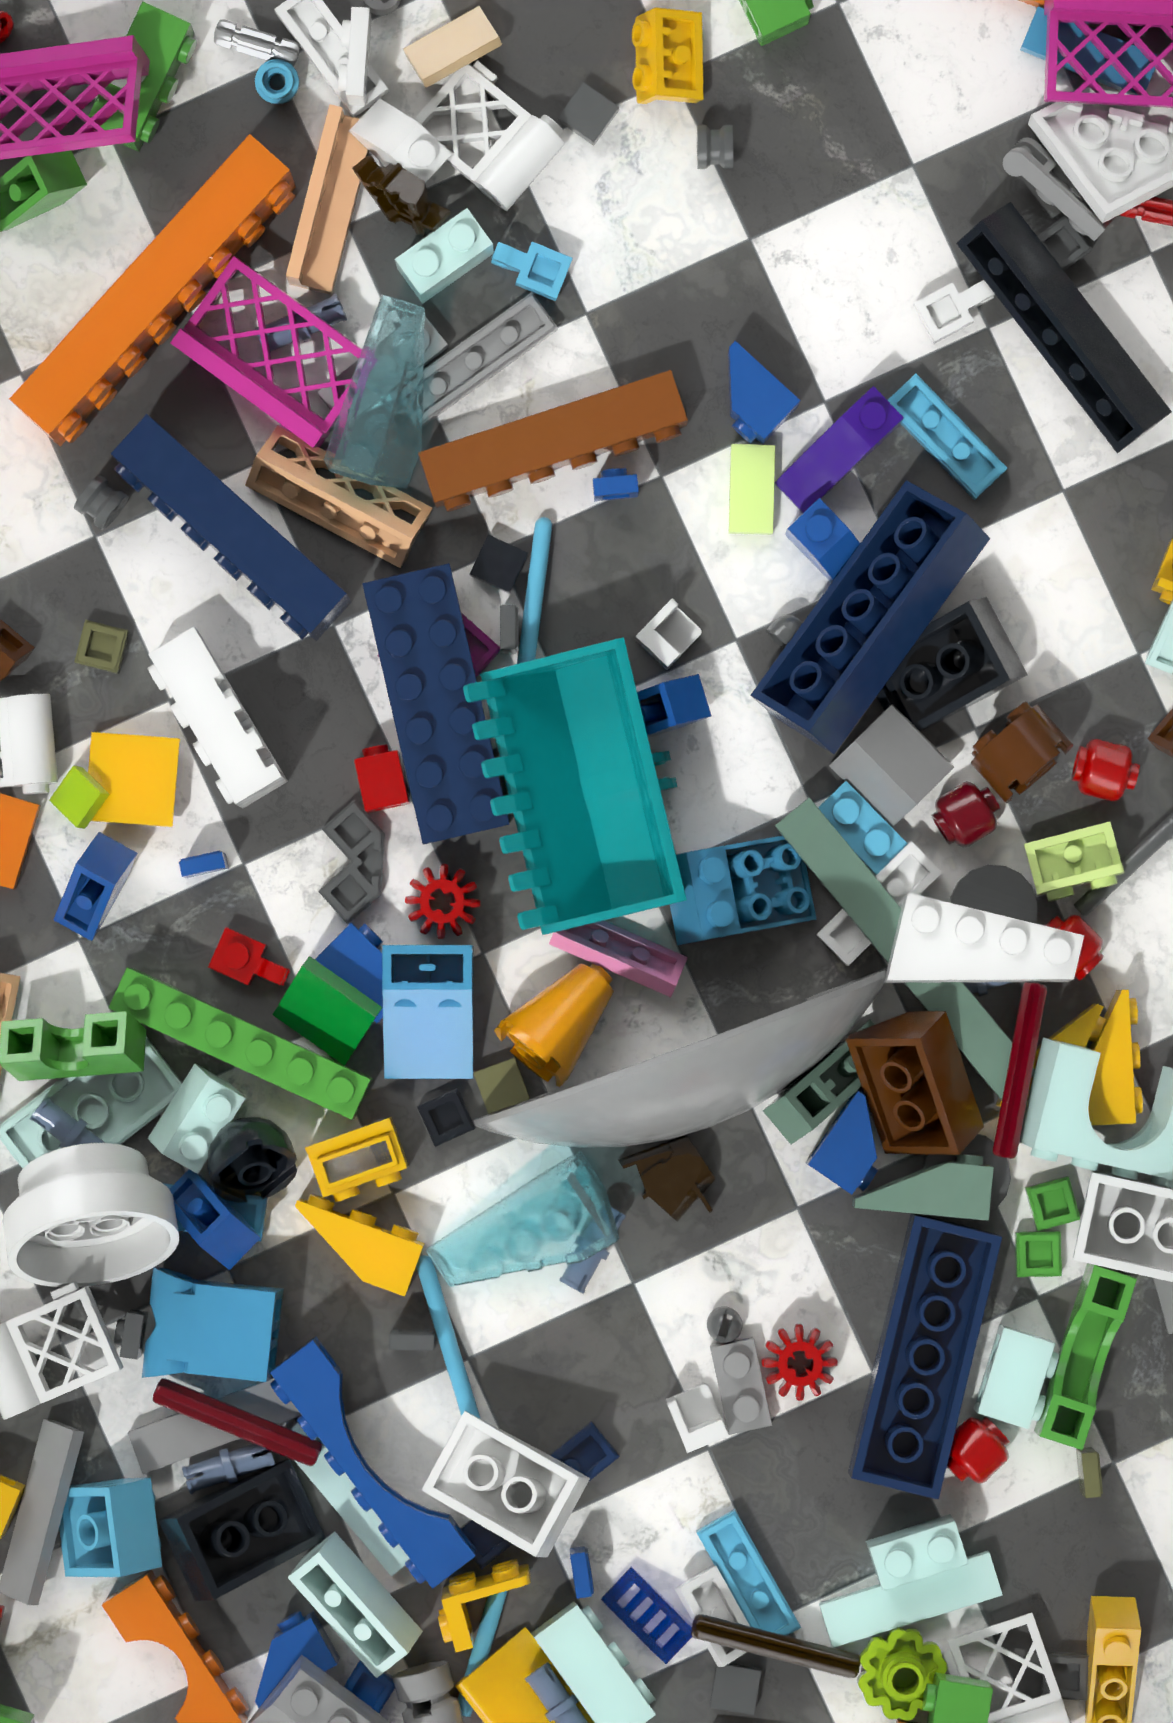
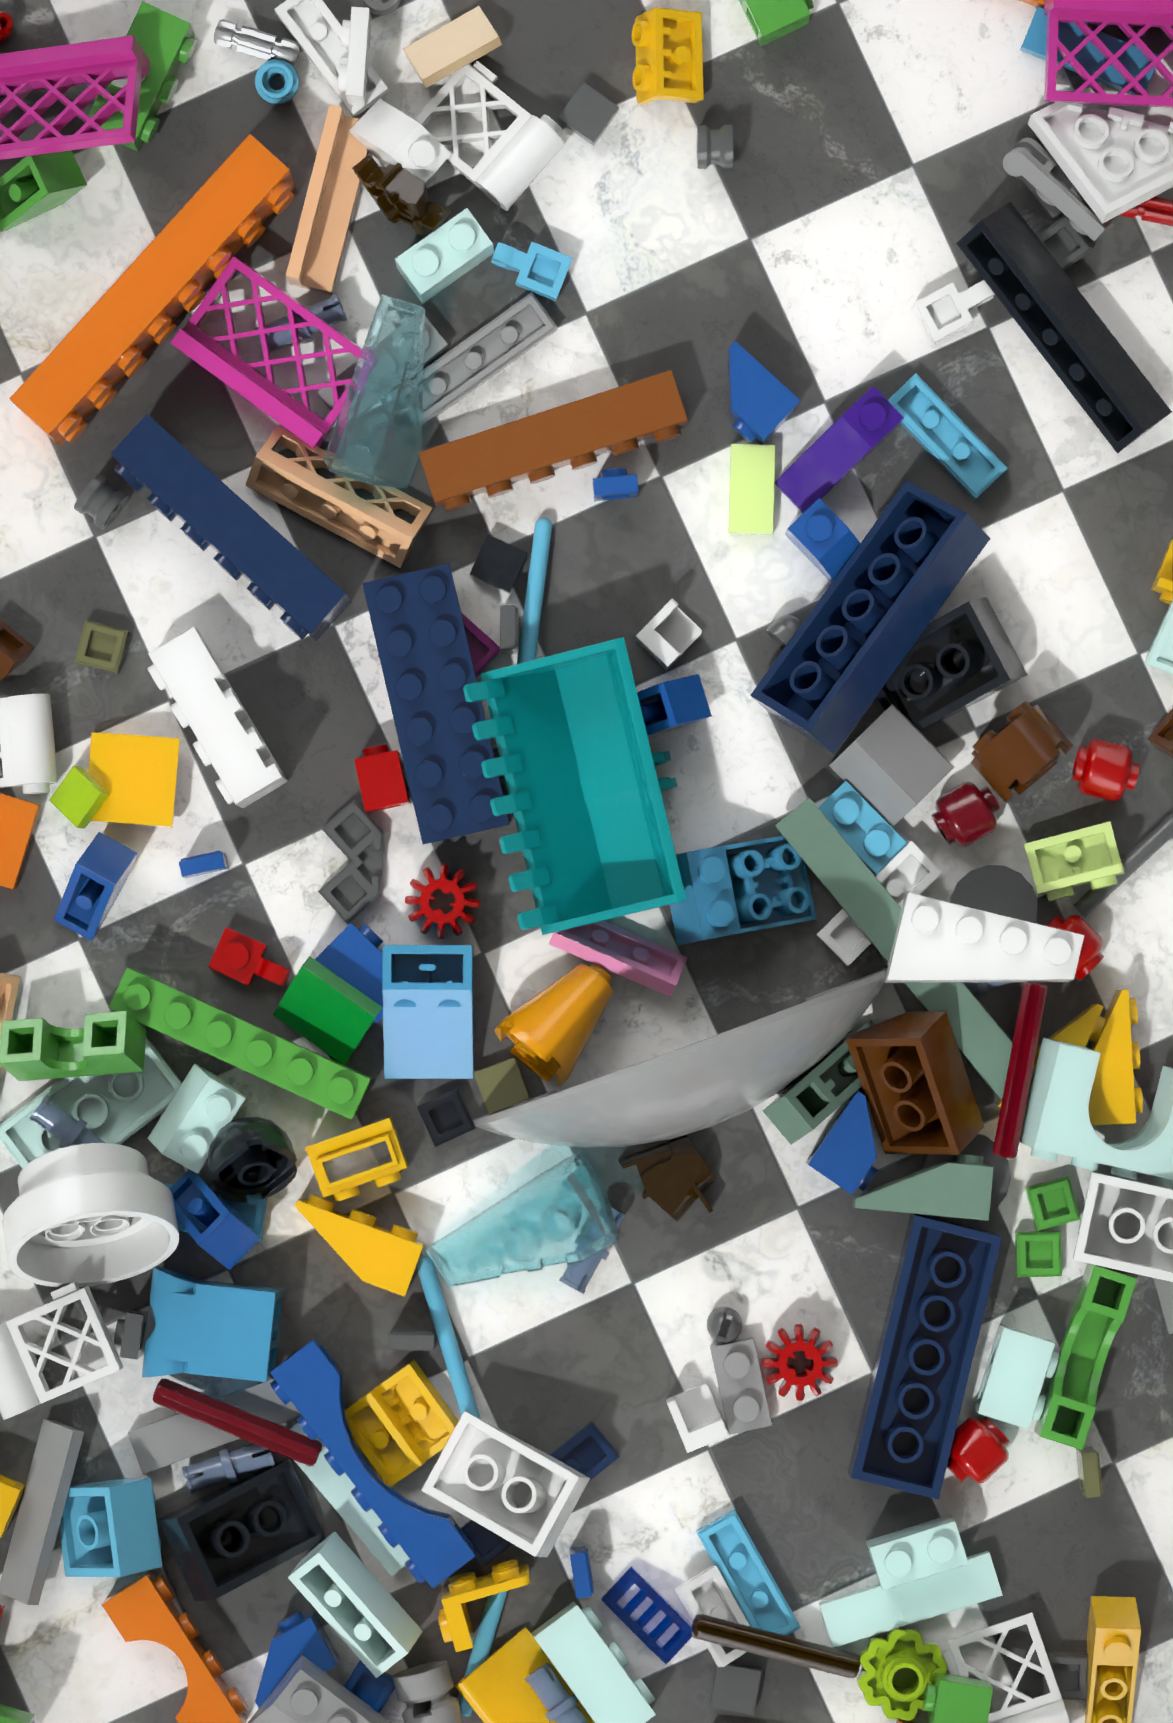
none -> yellow slope [345,1360,459,1487]

